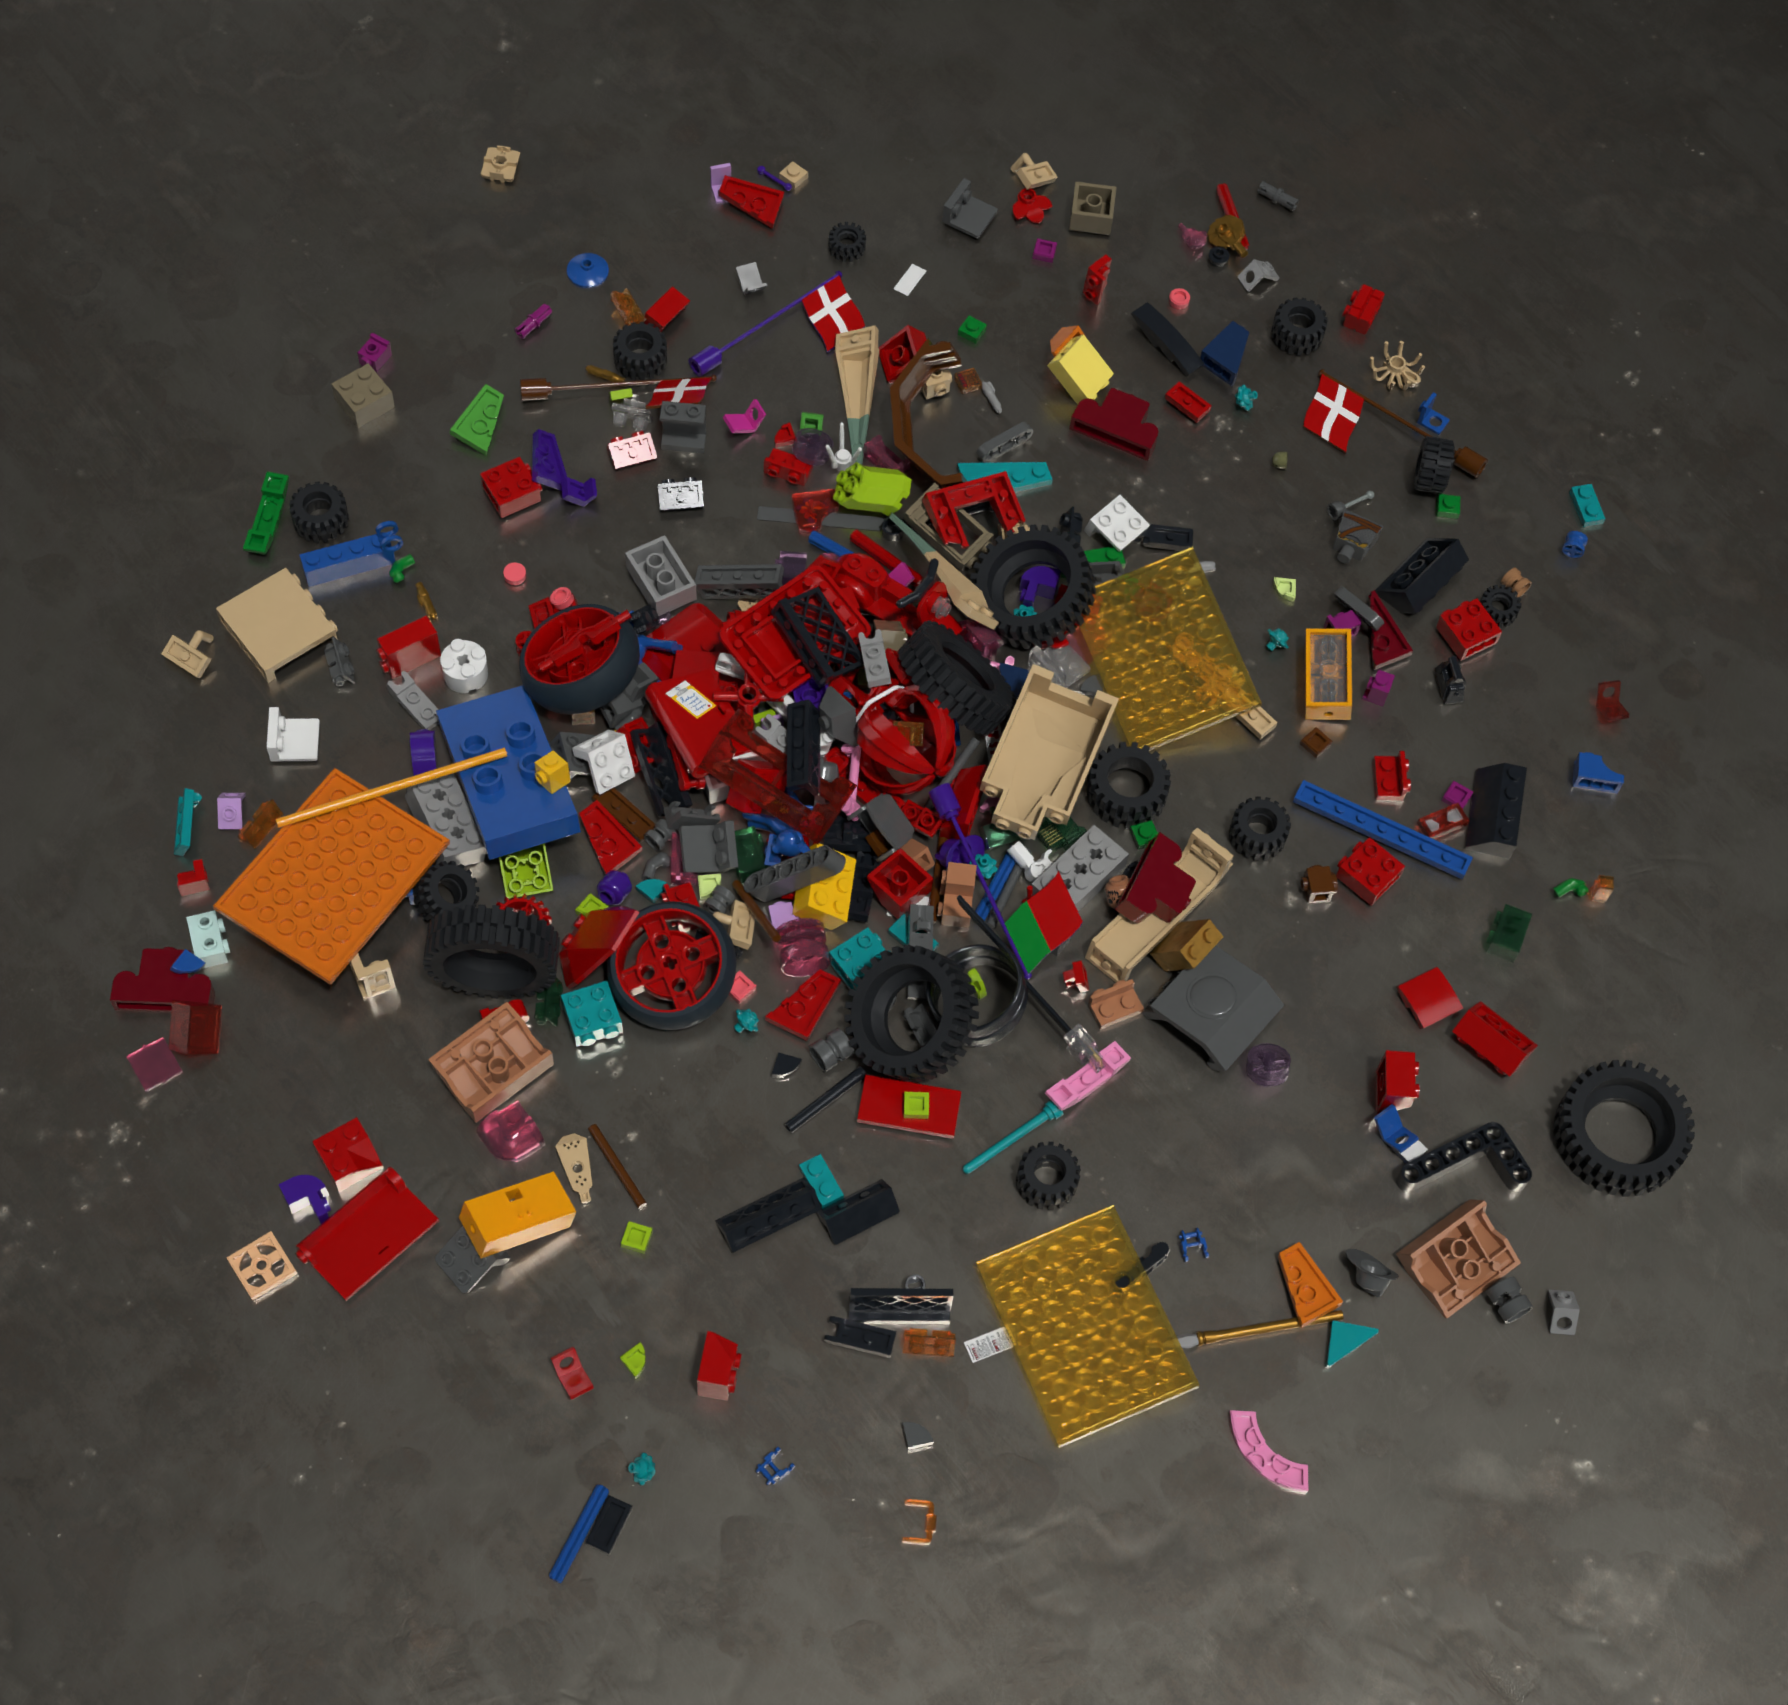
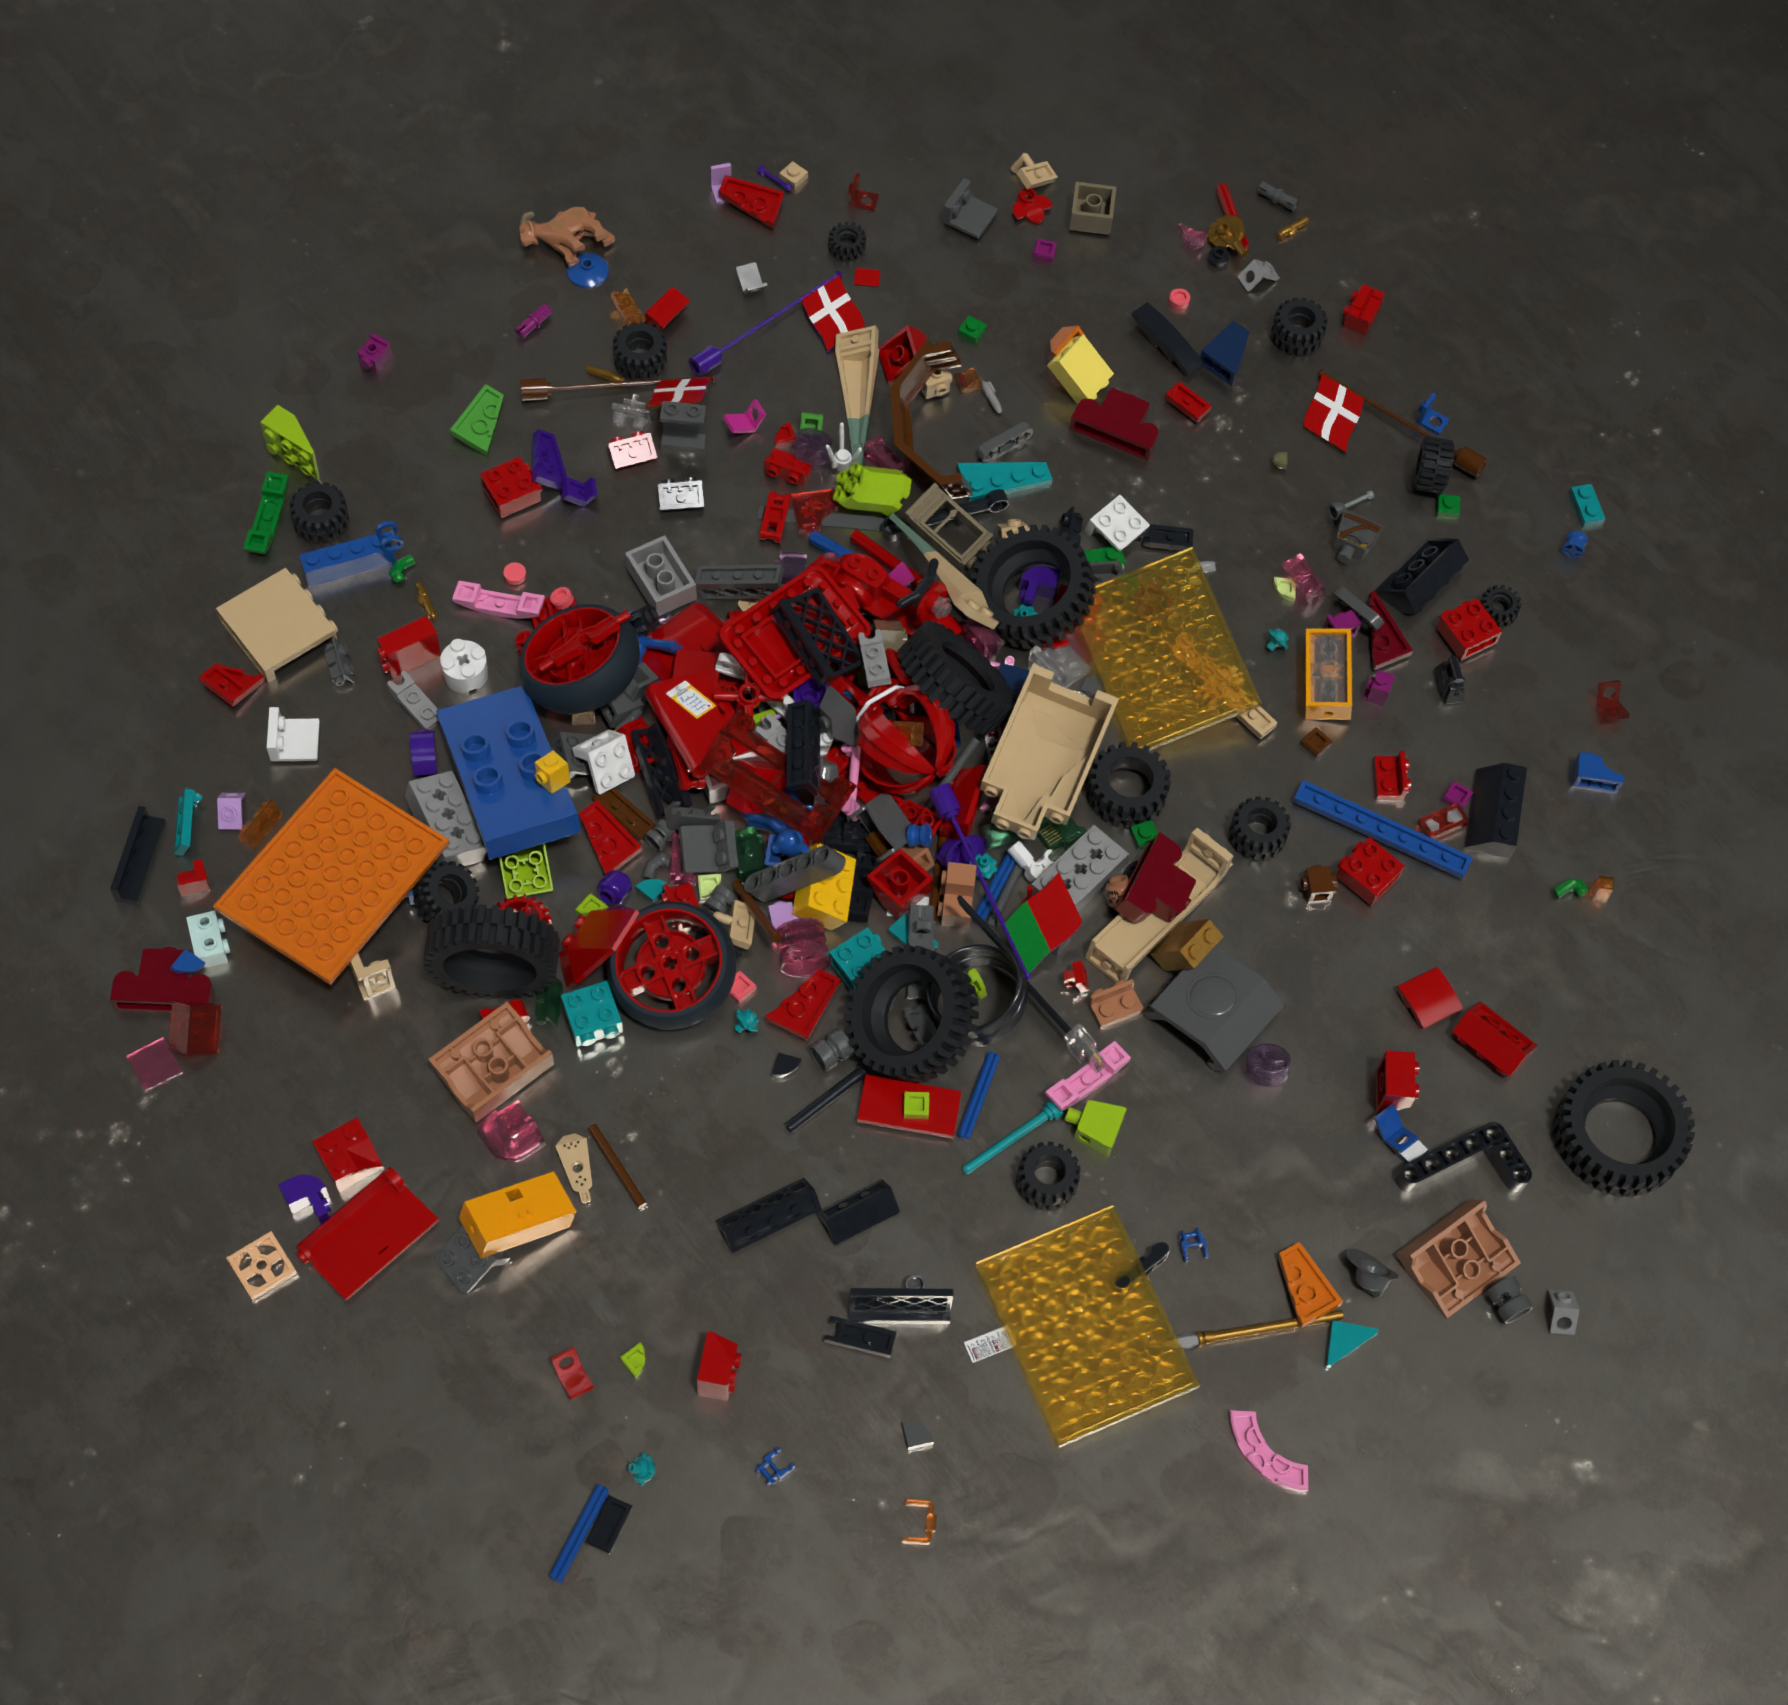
tan plate [161,630,214,678] -> none
light orange piece [275,747,507,828] -> none
dark tan brick [331,363,395,428] -> none
tan piece [481,145,521,183] -> none
lime tile [608,388,633,401] -> none
lime tile [621,1221,653,1254] -> none
teal plate [799,1154,844,1209] -> none
white sticker [894,264,926,296] -> none
clear orange hinge [903,1328,956,1357] -> none
red wedge [922,471,1026,549] -> none
red bracket [1082,254,1112,305] -> none
teal plant [1235,385,1258,411] -> none
tan animal [1369,341,1425,390] -> none
clear green brick [1486,904,1532,963] -> none
medium nougat wheel [1500,567,1532,597] -> none
none -> black fence [110,806,167,906]
none -> red wing [199,663,265,707]
none -> lime slope [260,405,320,480]
none -> bright pink slope [452,581,545,619]
none -> nougat animal [519,207,615,268]
none -> red plate [759,491,792,543]
none -> clear red bracket [848,173,879,211]
none -> red sticker [854,268,881,287]
none -> blue wheel [907,824,932,847]
none -> blue axle [958,1052,1000,1140]
none -> lime torso [1065,1100,1127,1157]
none -> pearl gold piece [1276,216,1309,239]
none -> clear pink hinge [1282,553,1325,604]

